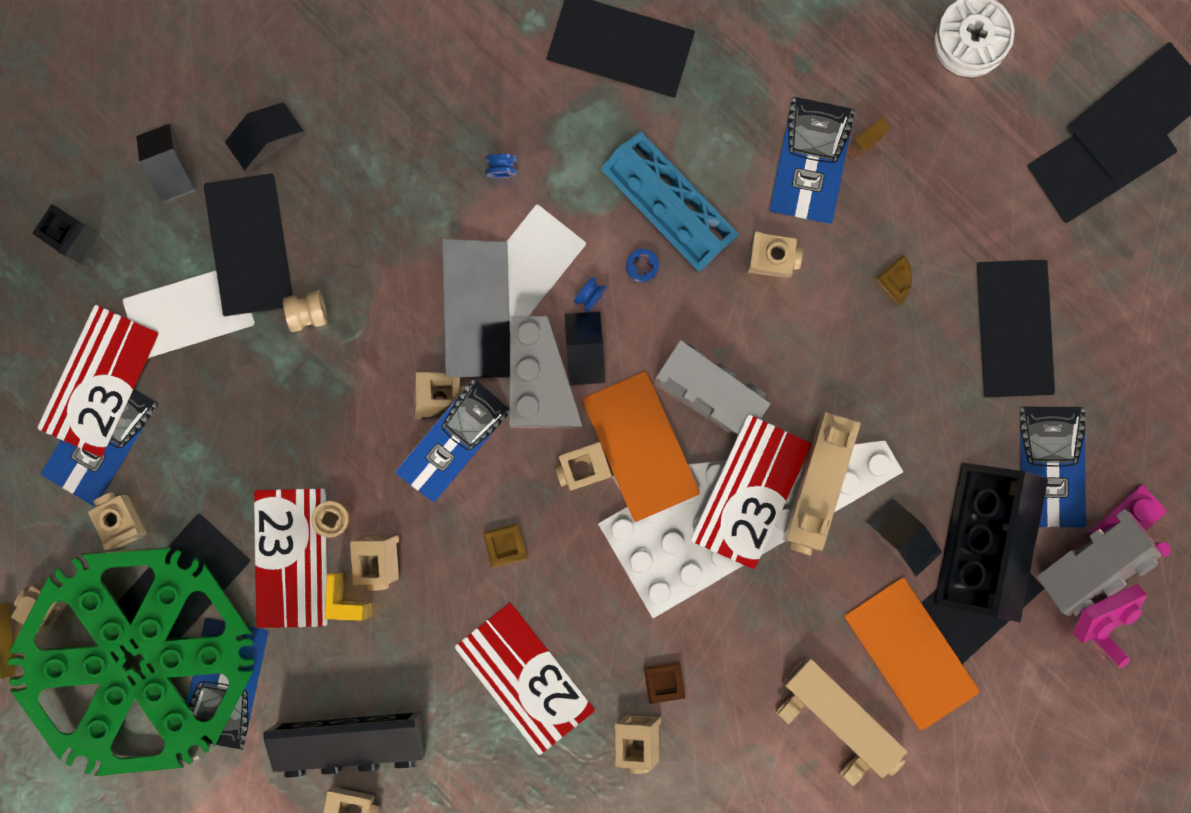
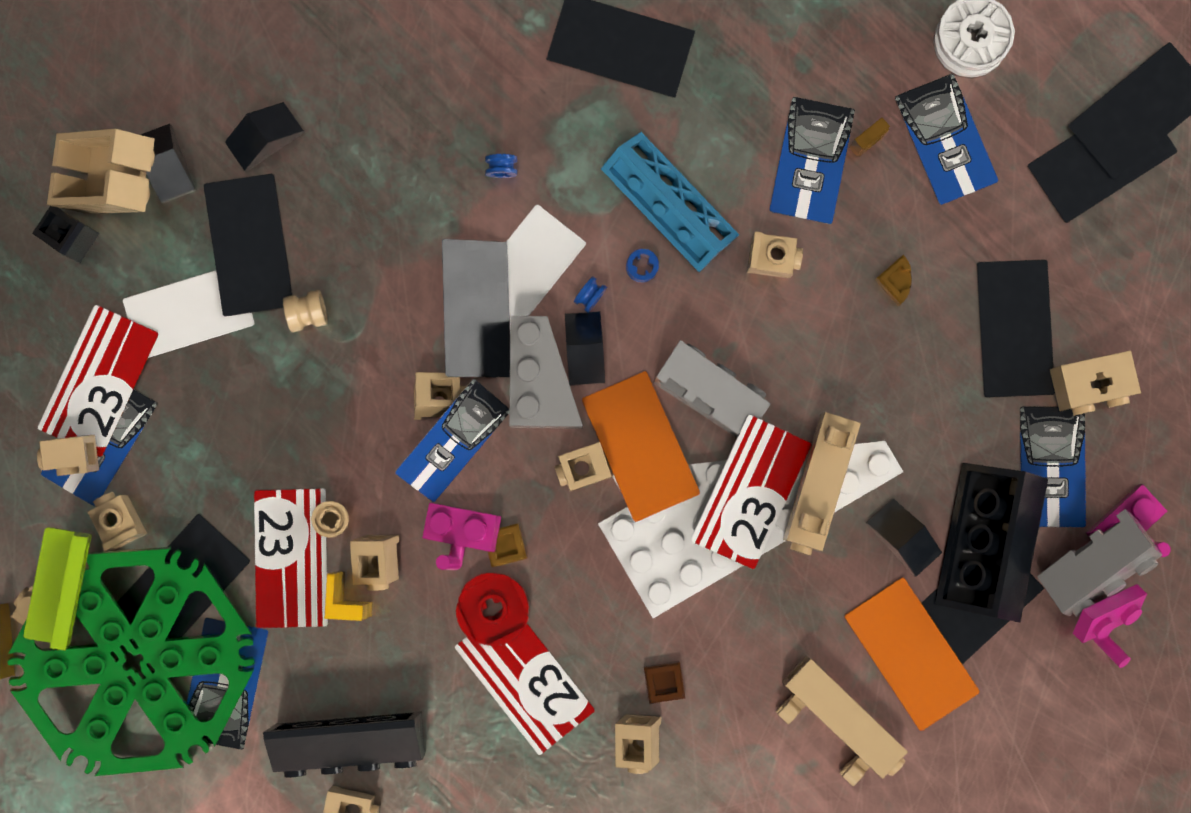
none -> lime panel [24,527,92,651]
none -> tan brick [37,435,99,476]
none -> tan piece [47,129,155,213]
none -> dark pink plate [422,503,501,571]
none -> red plate [456,573,530,646]
none -> sticker [895,74,998,205]
none -> tan brick [1050,350,1141,416]

